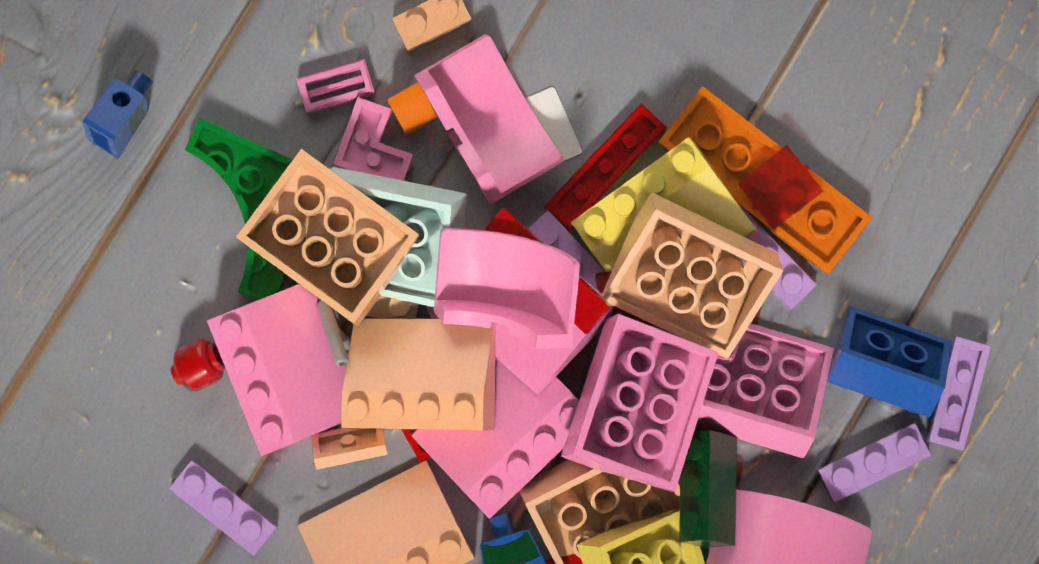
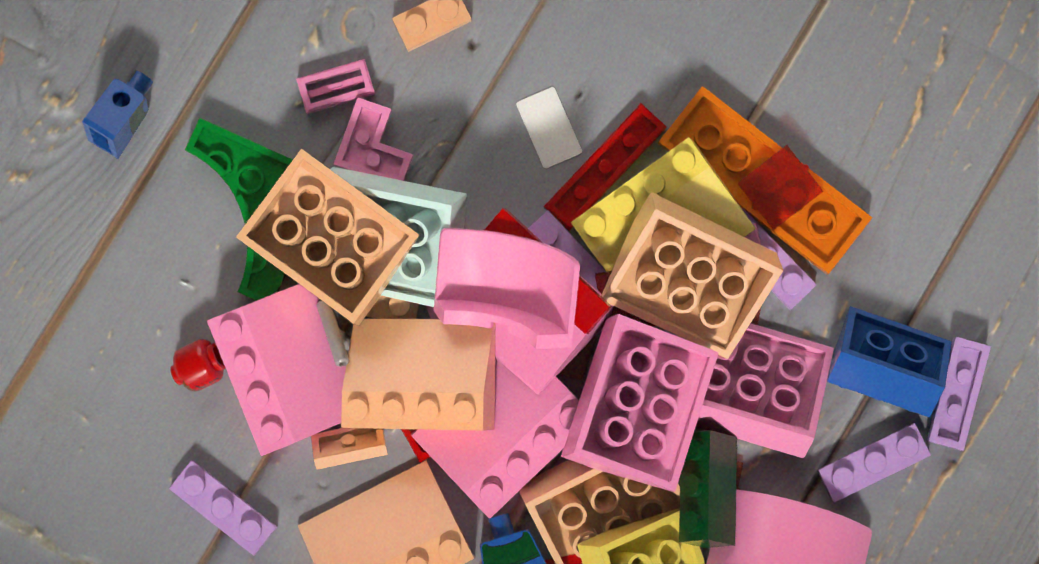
orange brick [387,82,437,136] -> none
bright pink panel [414,34,564,205] -> none

